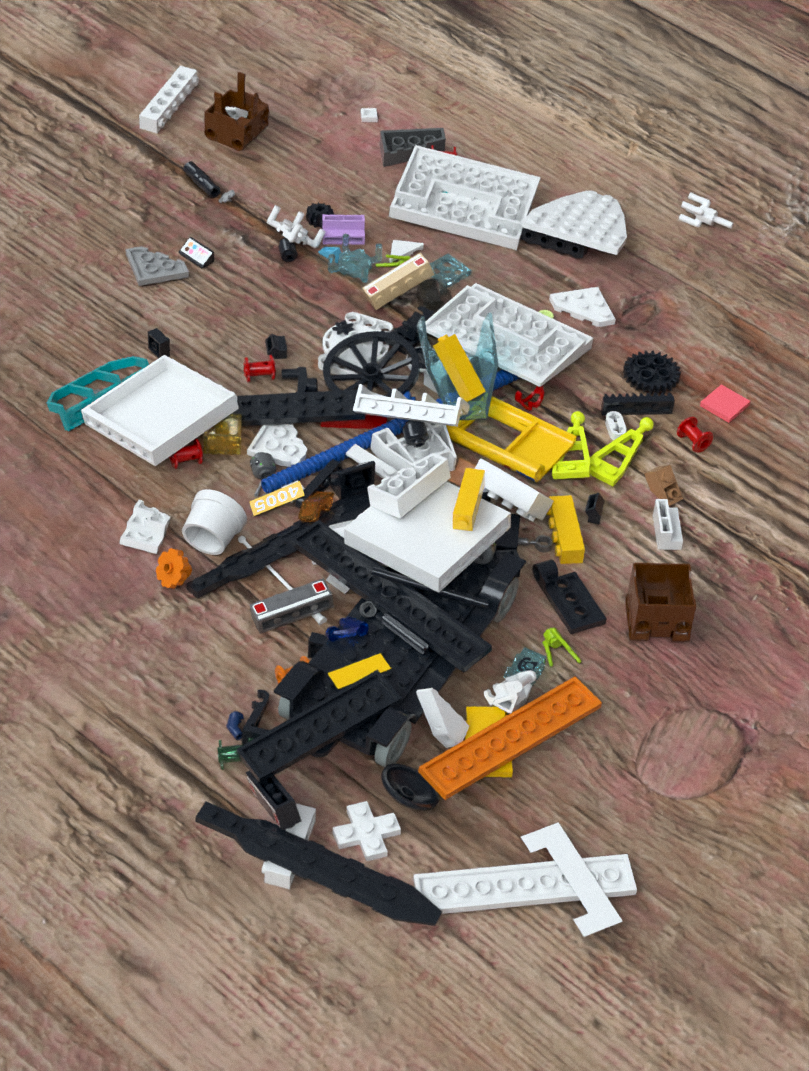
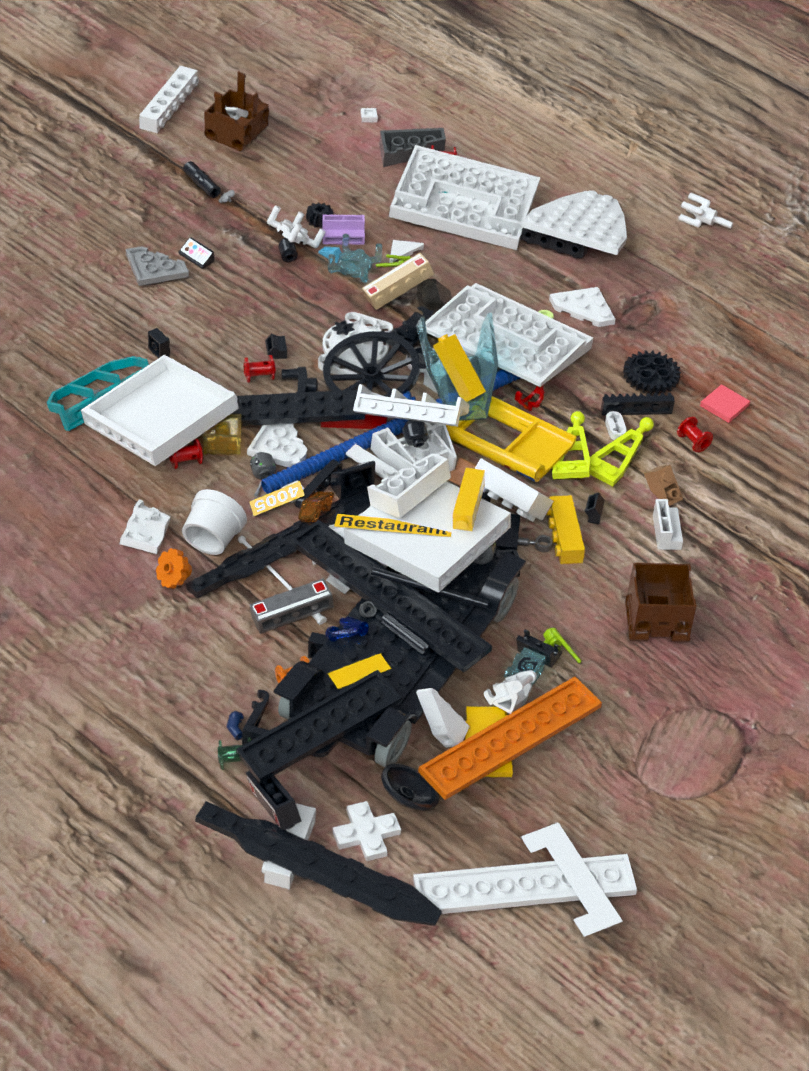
clear light blue piece [430,254,471,288] -> none
black hinge [532,559,607,634] -> none
none -> yellow sticker [334,514,452,537]
none -> black hinge [516,629,562,668]

